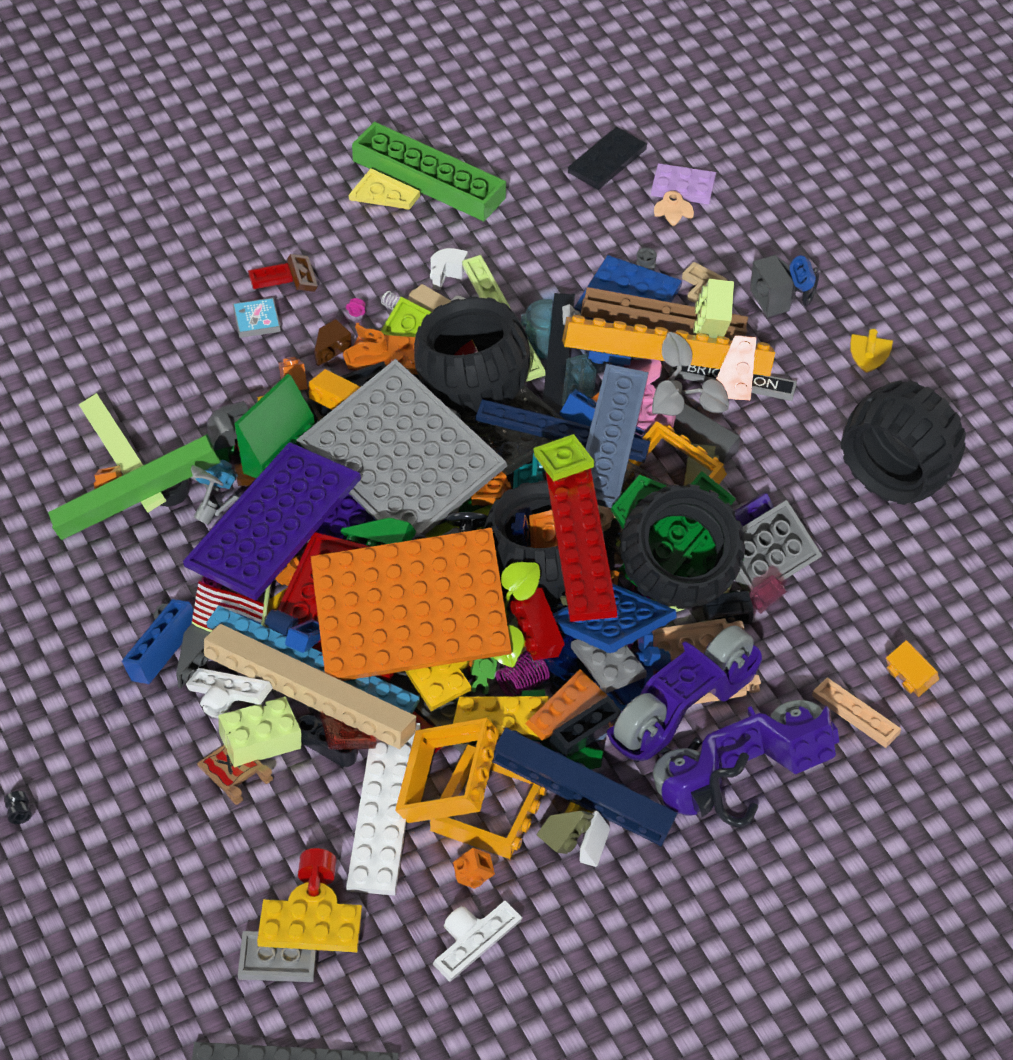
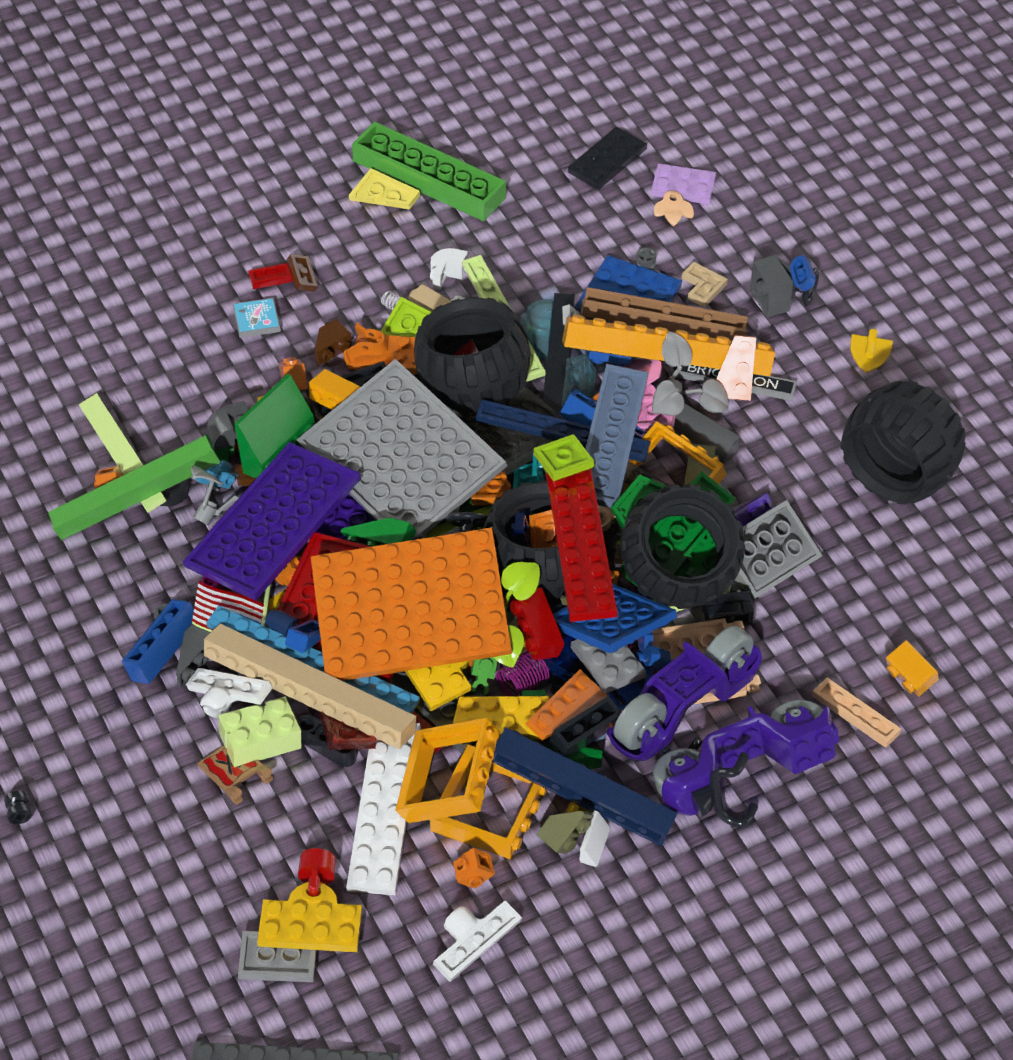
dark pink plate [346,298,366,317] -> none
yellowish green piece [693,279,734,338] -> none
clear pink brick [749,574,787,614] -> none

